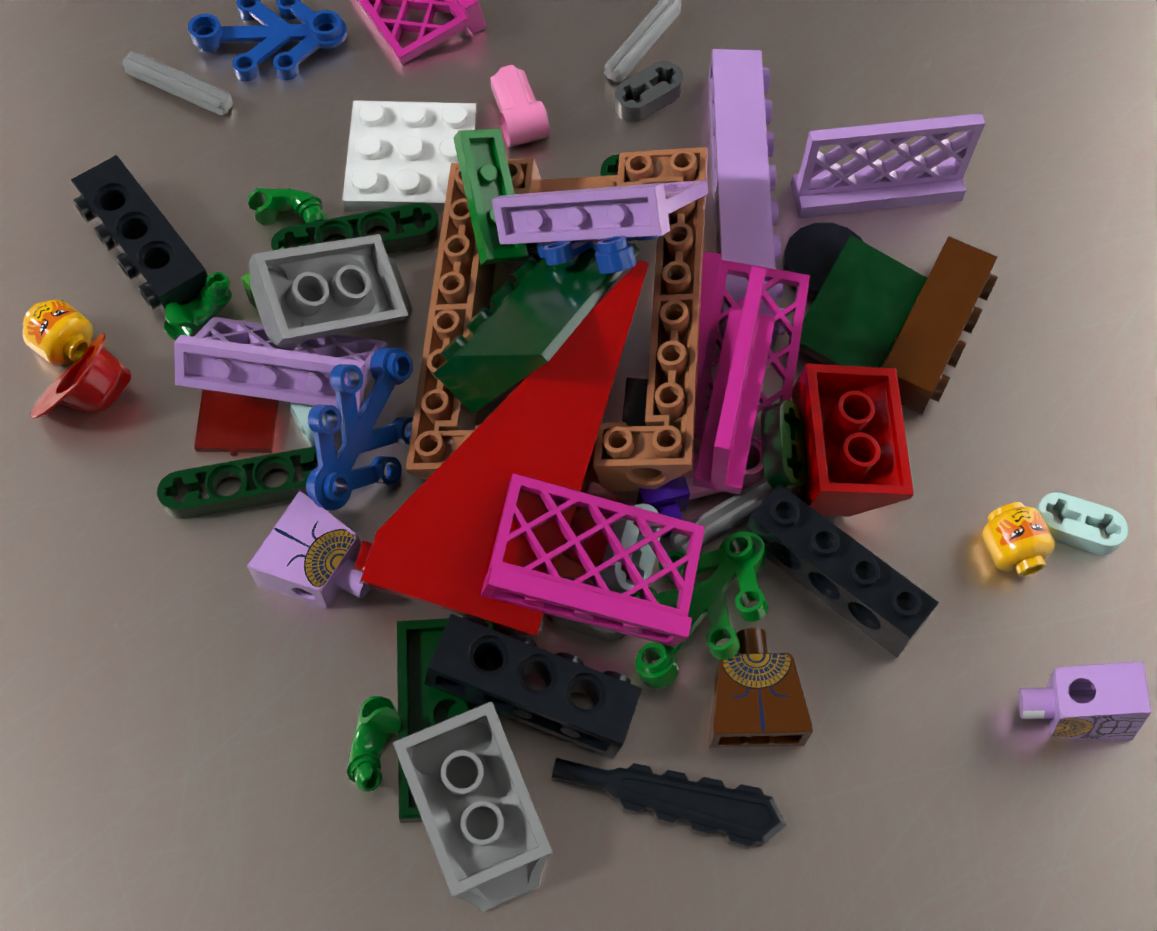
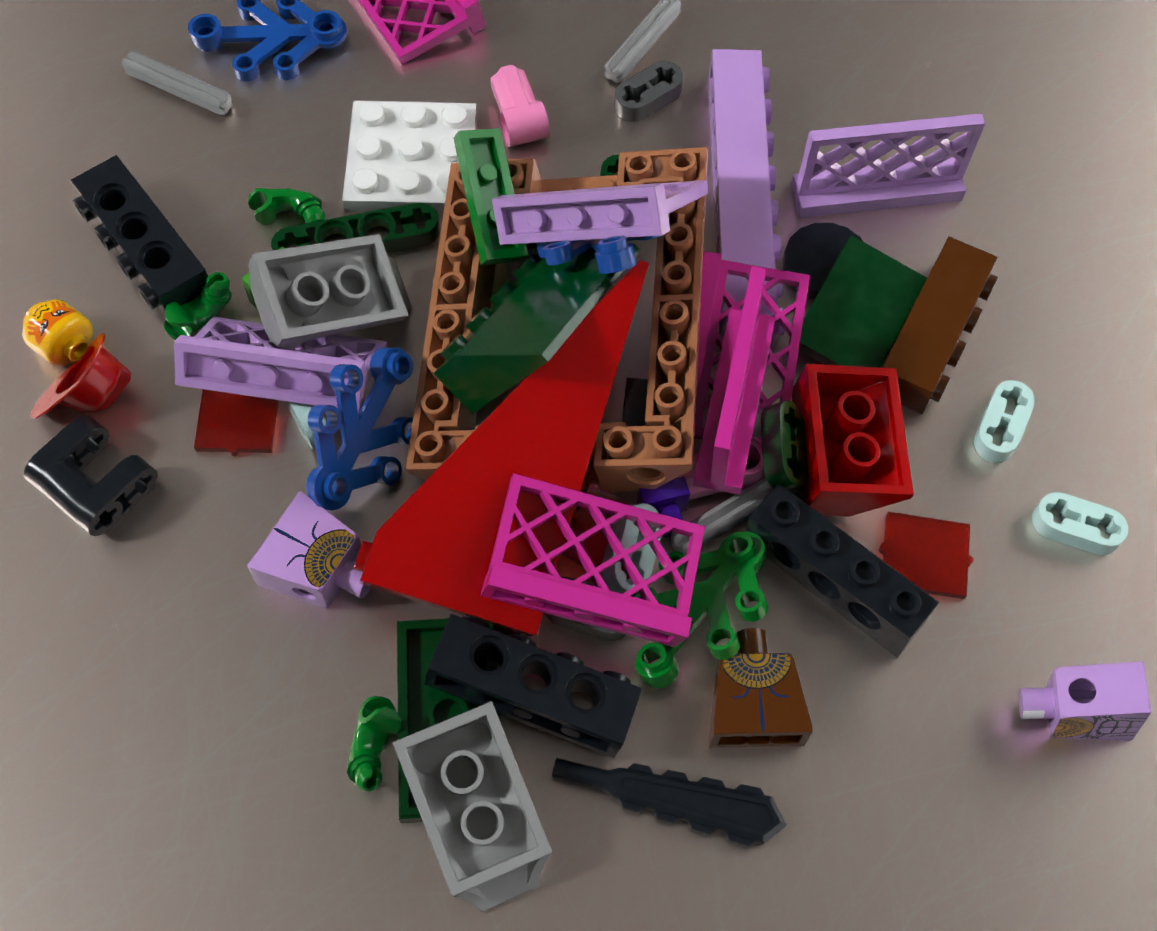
dark green beam [157,446,338,519] -> none
yellow head [982,502,1055,577] -> none
none -> black connector [24,415,158,536]
none -> clear red piece [879,511,973,599]
none -> light aqua beam [973,380,1035,463]

